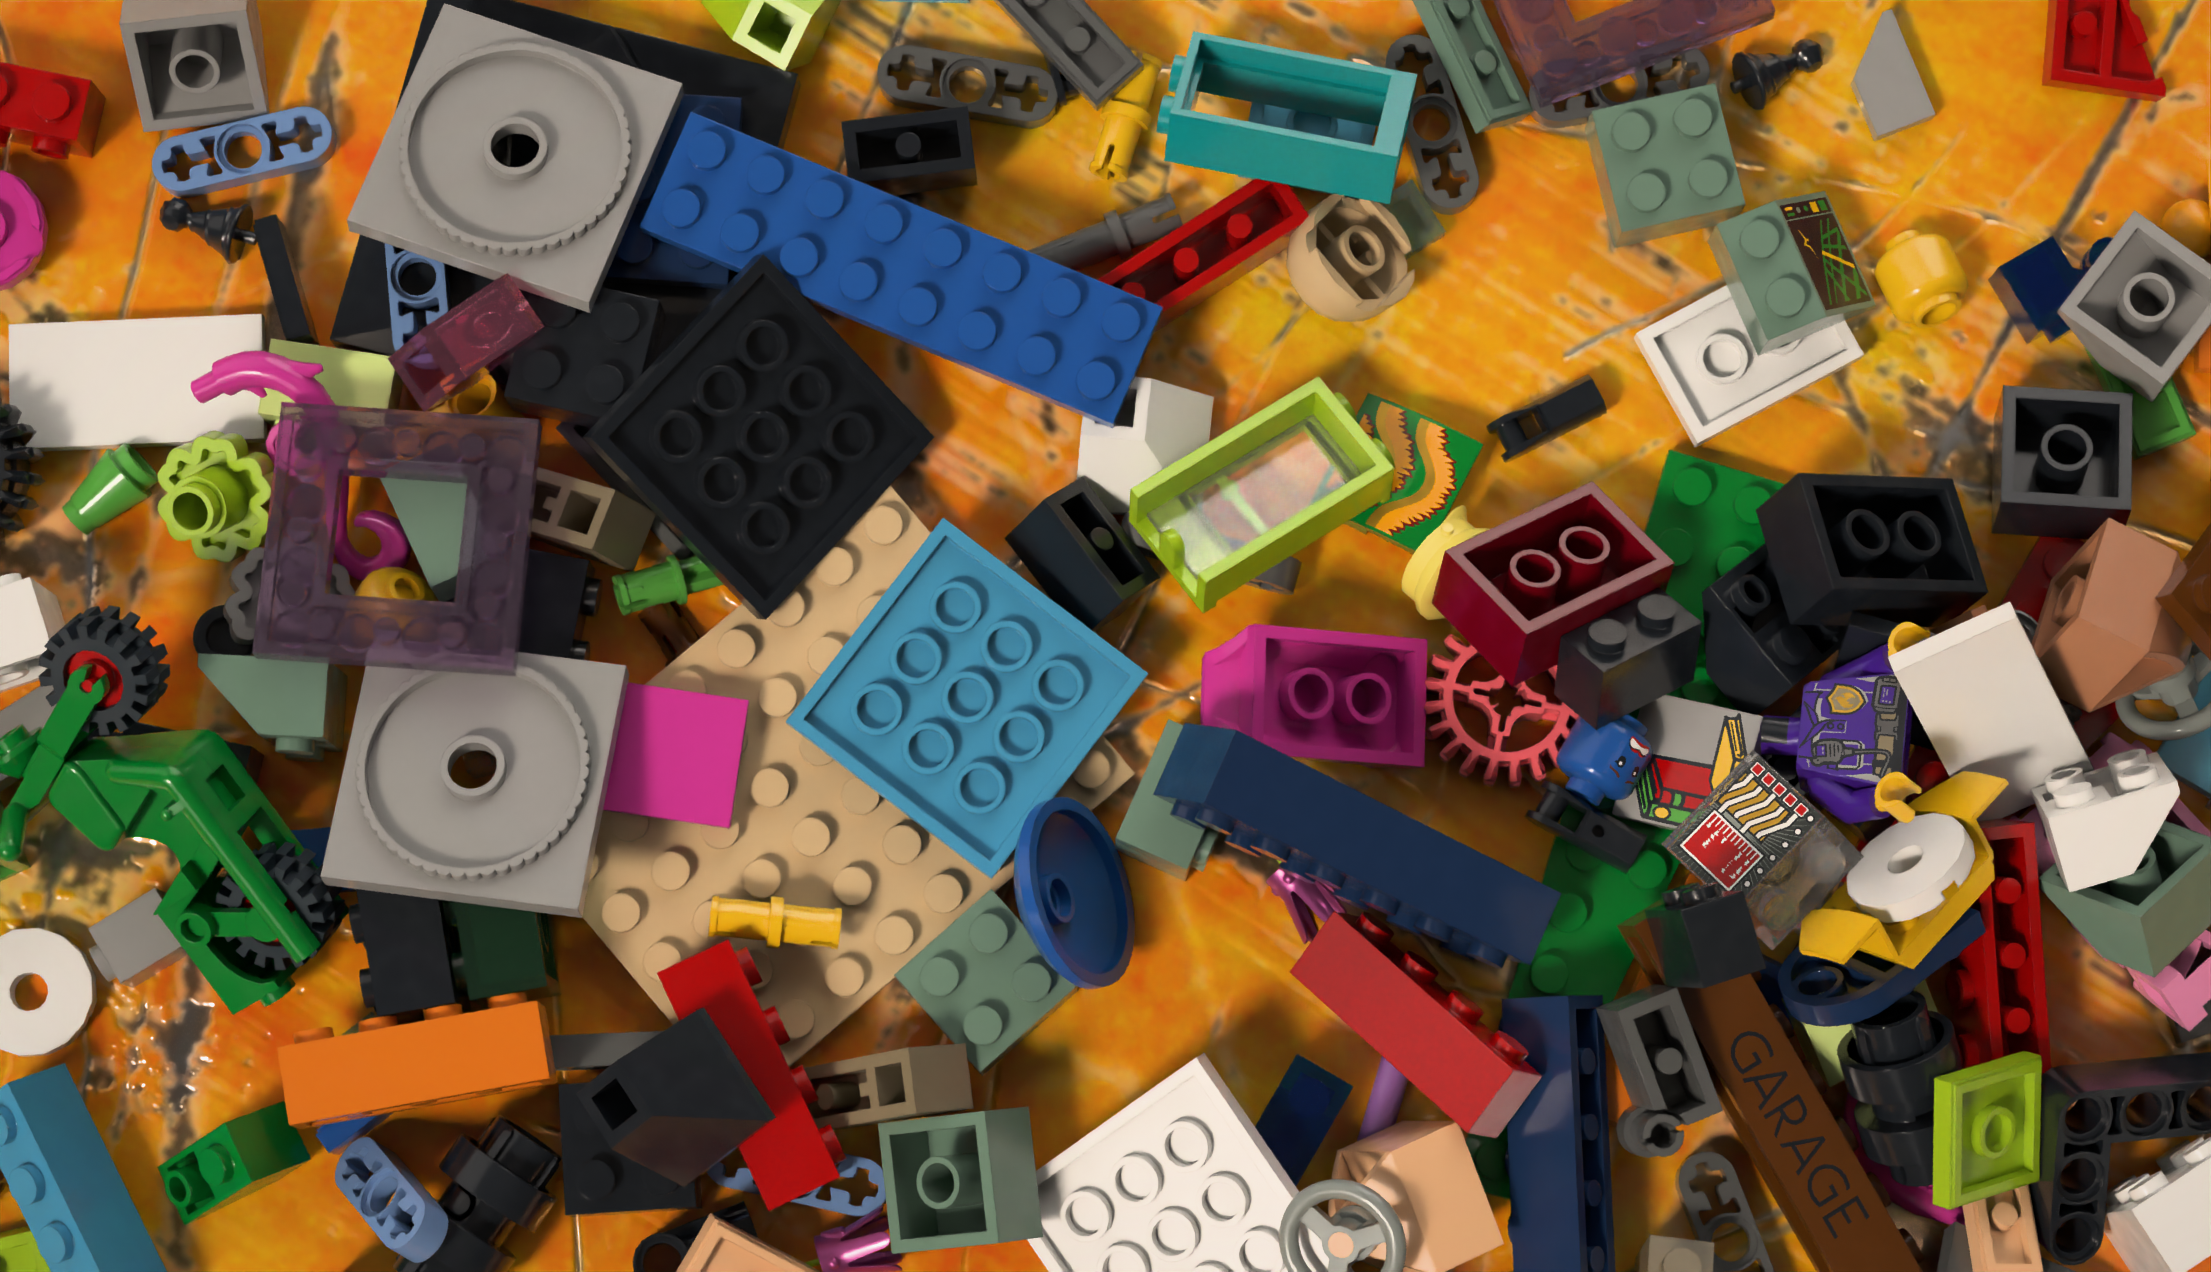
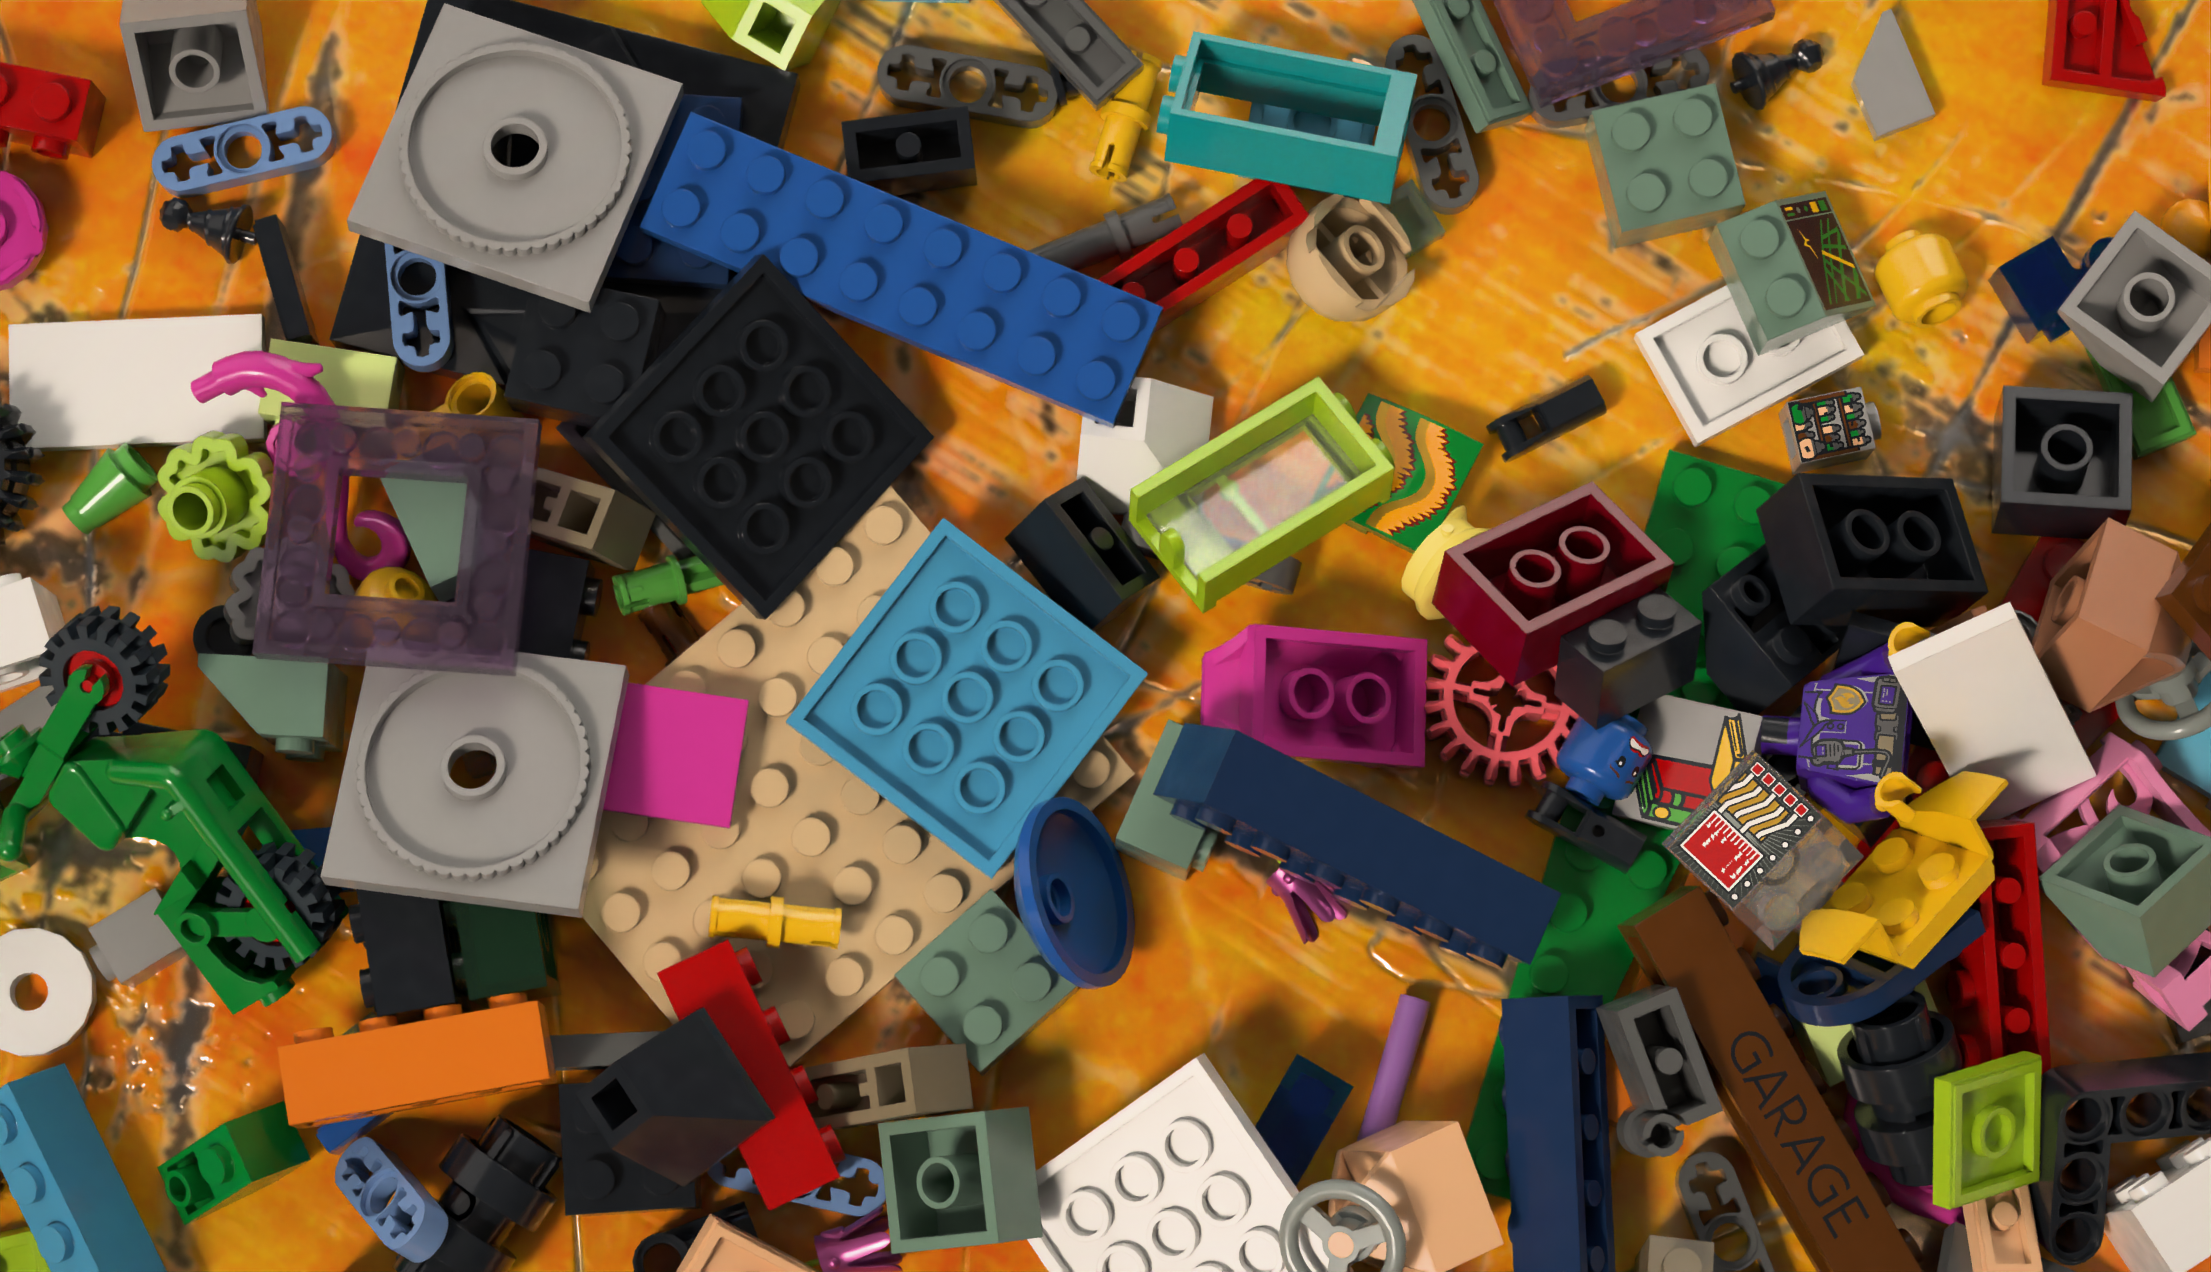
clear pink slope [388,273,545,412] -> none
red brick [1290,910,1542,1138] -> none
black brick [1644,882,1766,988] -> none
white tile [1846,813,1975,923] -> none
white slope [2031,749,2180,892] -> none
none -> brick [1778,387,1882,474]

